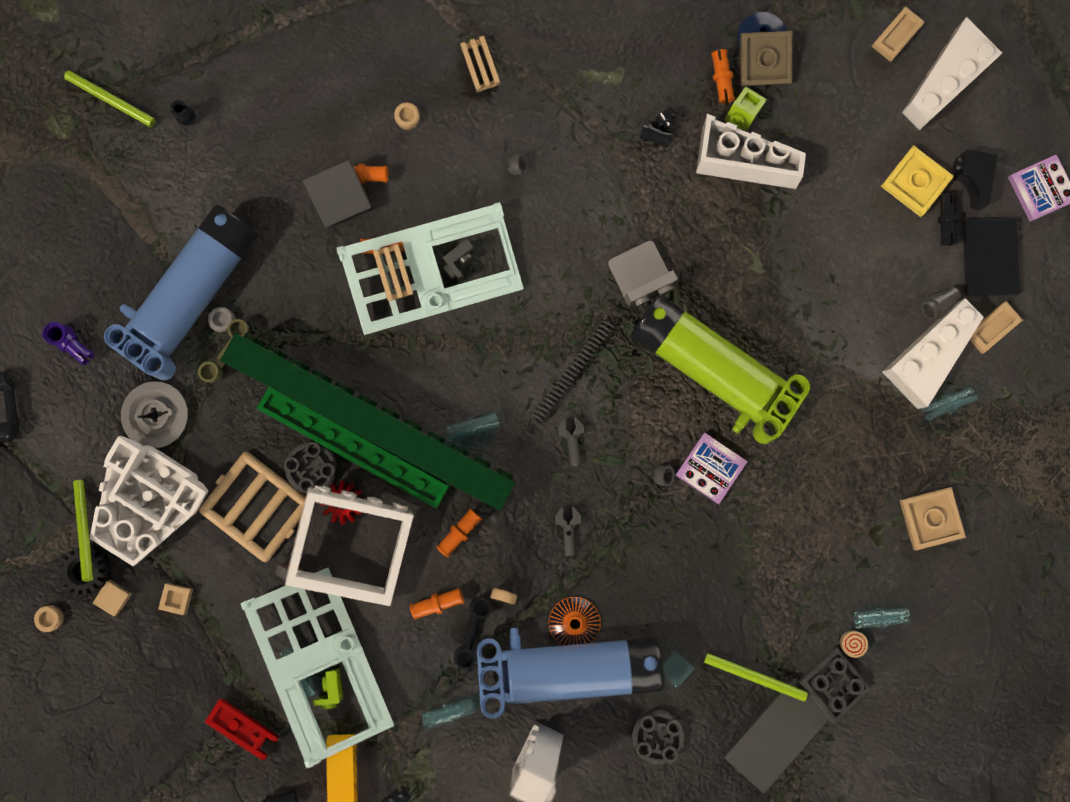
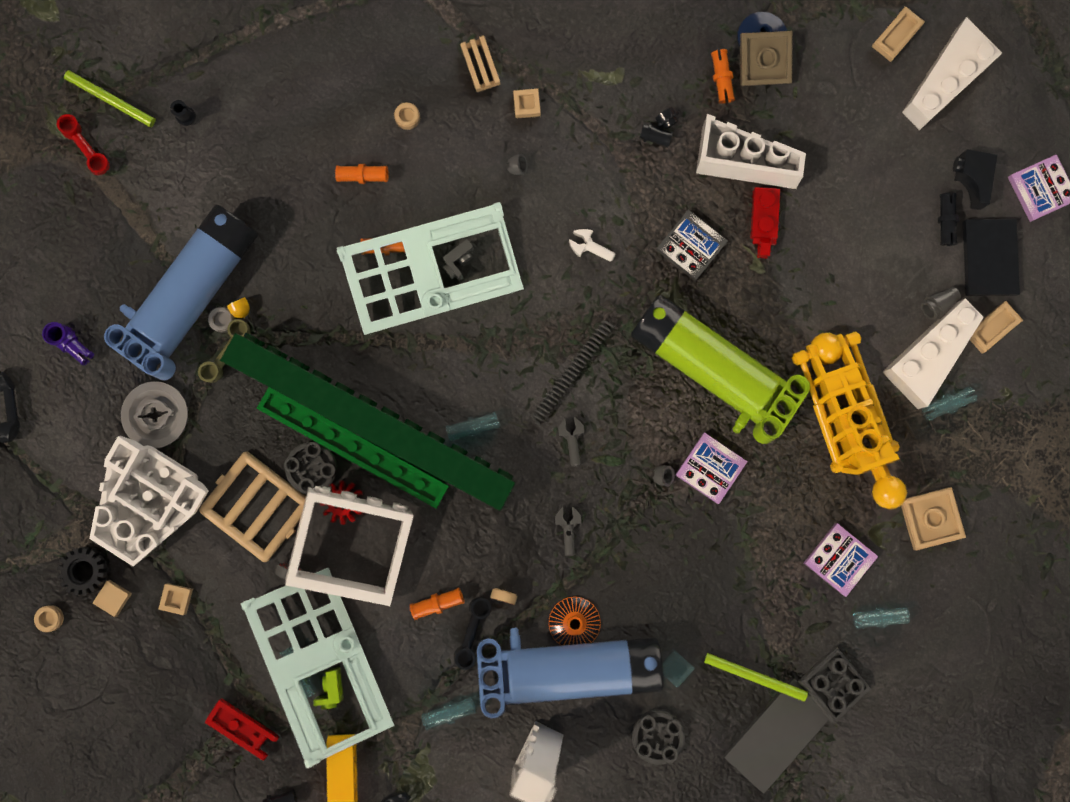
lime bar [73,480,93,582] -> none
dark grey tile [303,159,372,228] -> none
tan tile [373,244,413,301] -> none
orange pin [436,508,483,558] -> none
light grey bracket [608,241,678,307] -> none
lime bracket [725,86,767,132] -> none
tan tile [840,630,868,658] -> none
light yellow plate [881,145,954,217] -> none
none -> red bar [57,114,110,175]
none -> yellow hinge [227,297,250,318]
none -> tan tile [513,89,540,118]
none -> white bar [569,229,615,262]
none -> tile [656,210,728,281]
none -> red hinge [751,187,780,259]
none -> yellow piece [792,331,907,509]
none -> tile [804,523,878,597]

